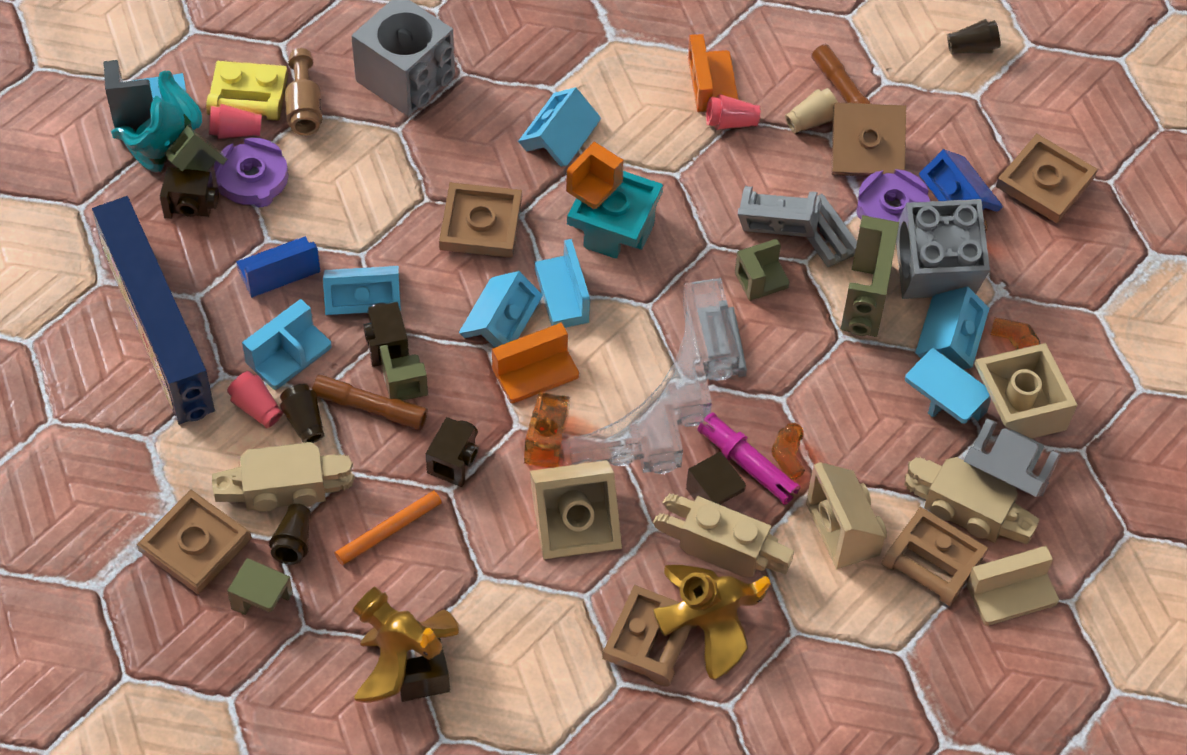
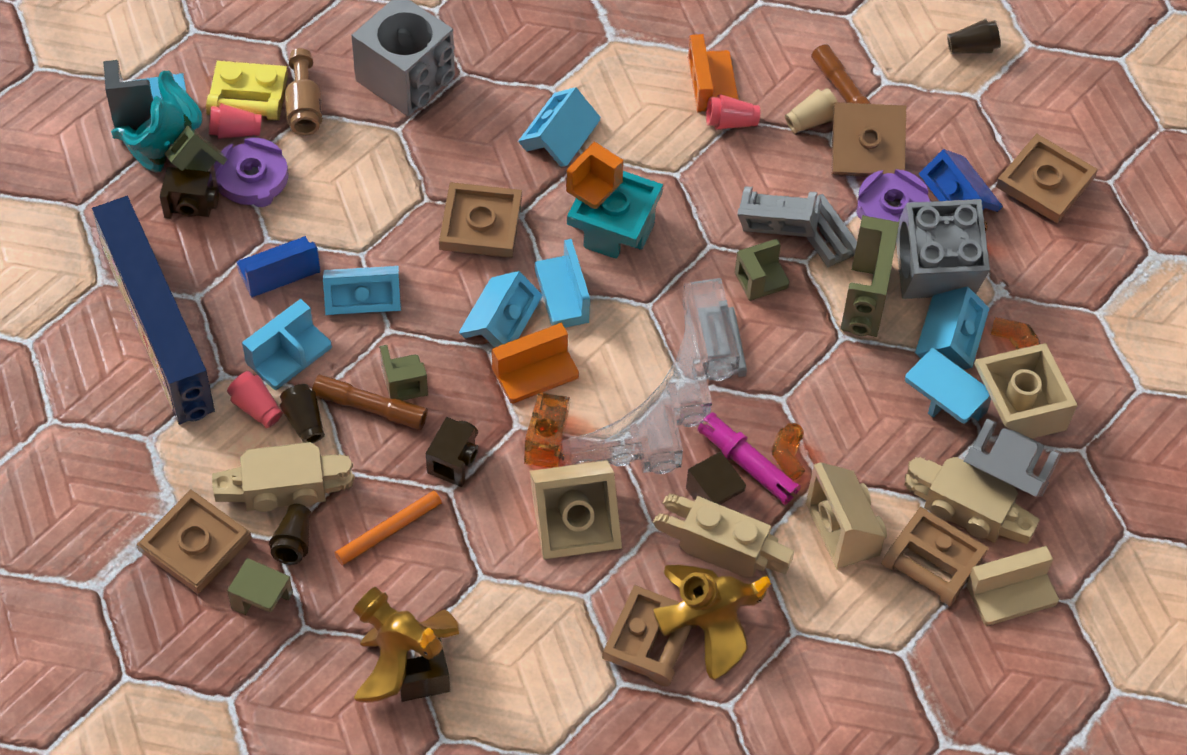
dark brown brick [363,302,409,367] -> none

